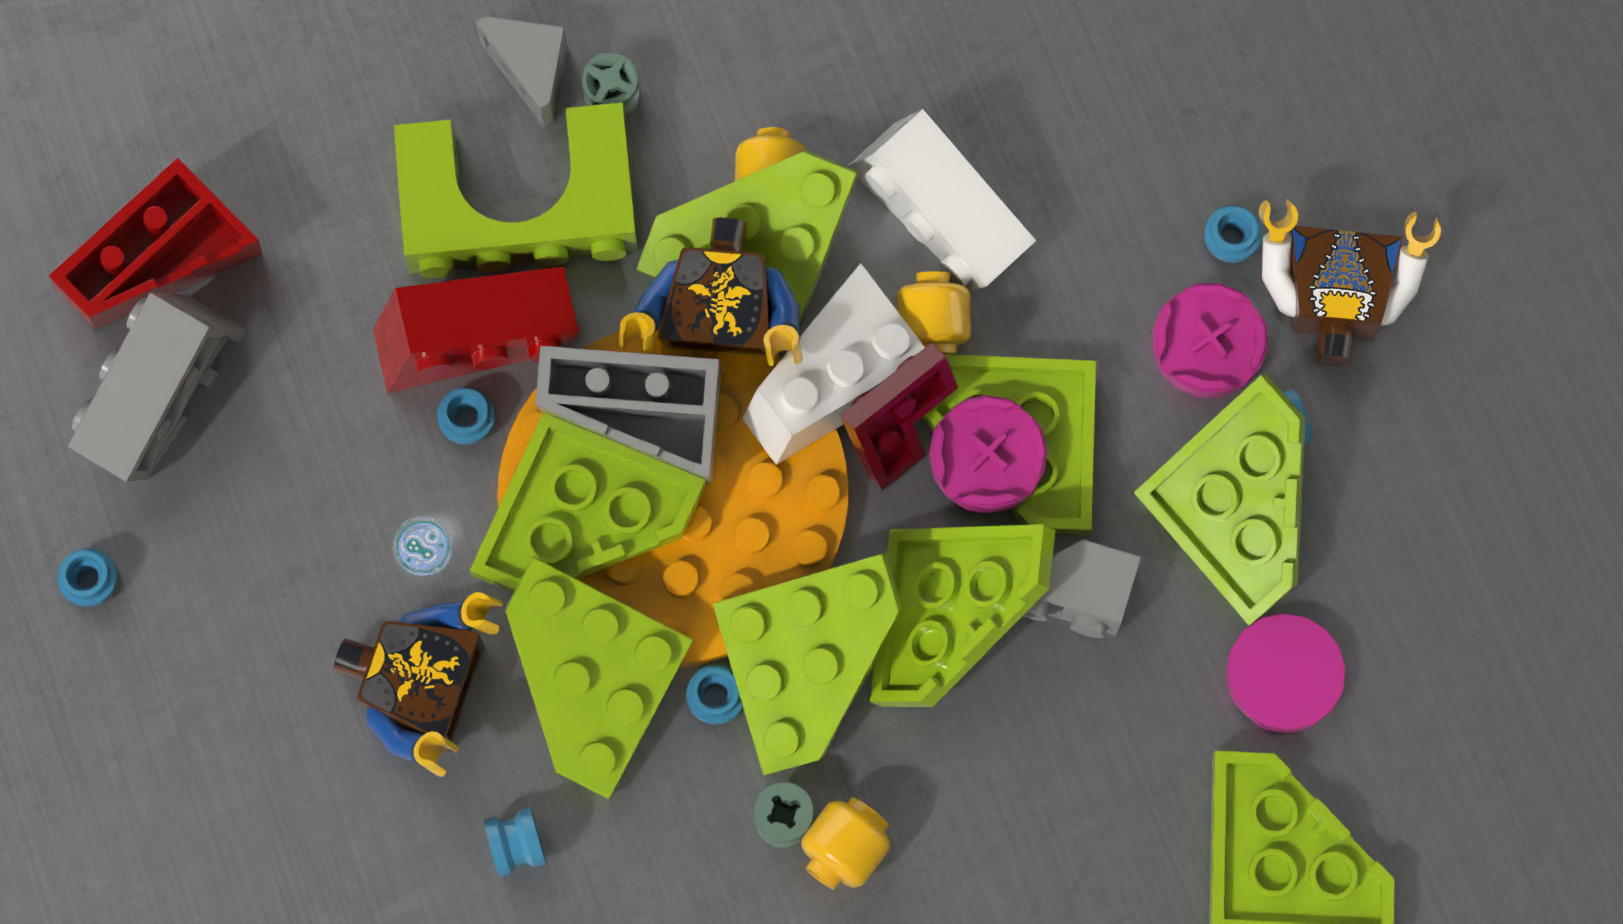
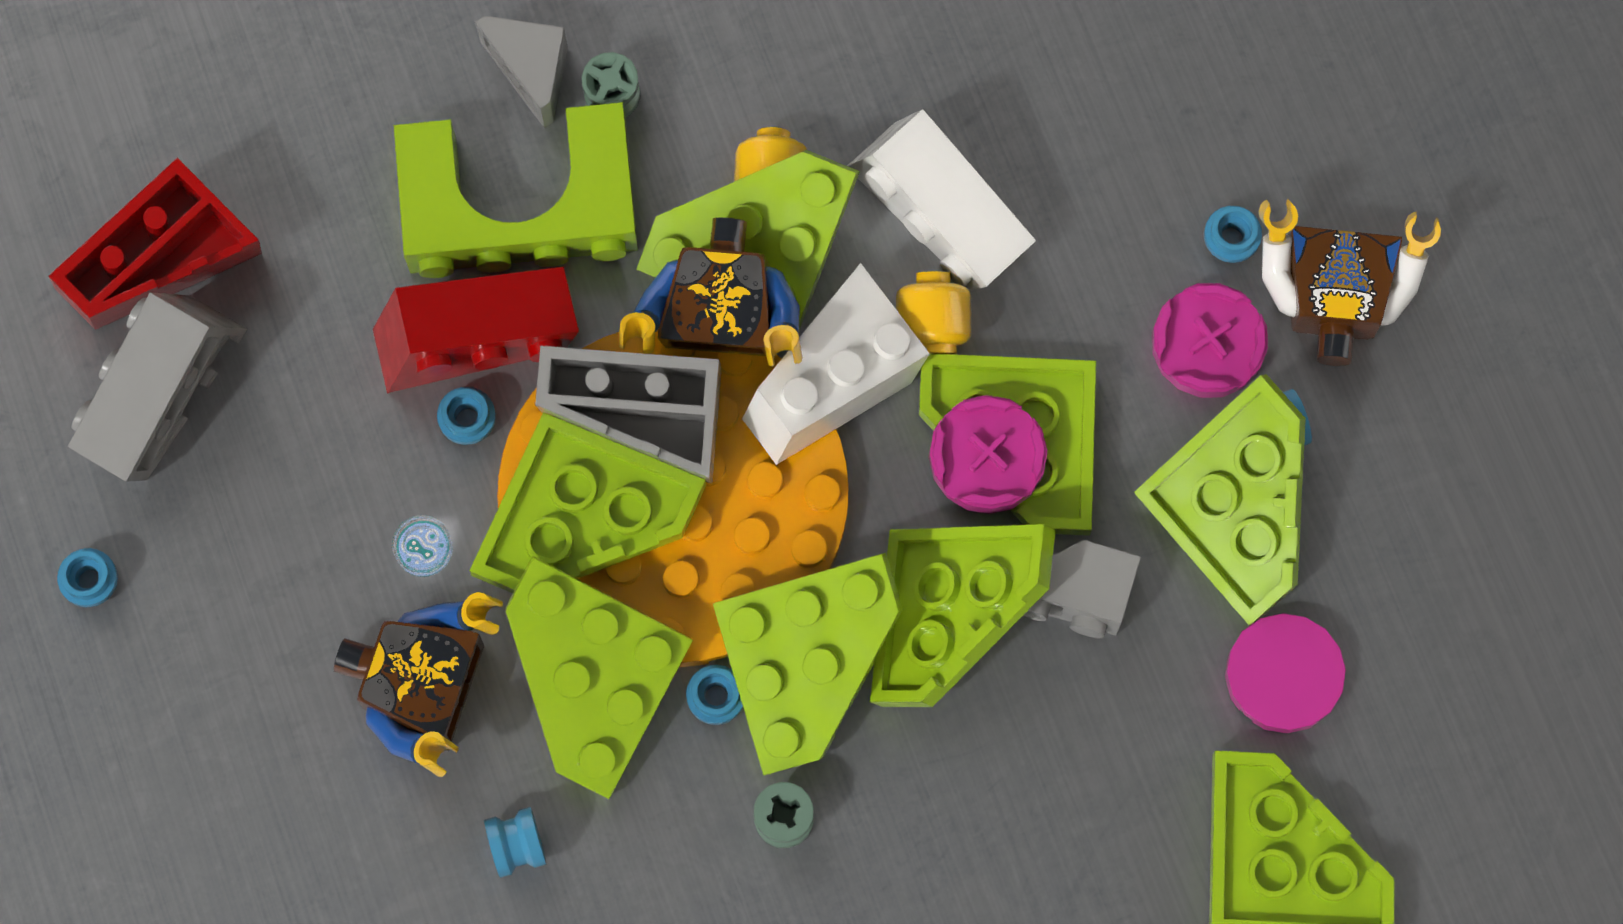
yellow head [801,797,891,890] -> none
dark red plate [840,342,958,491] -> none

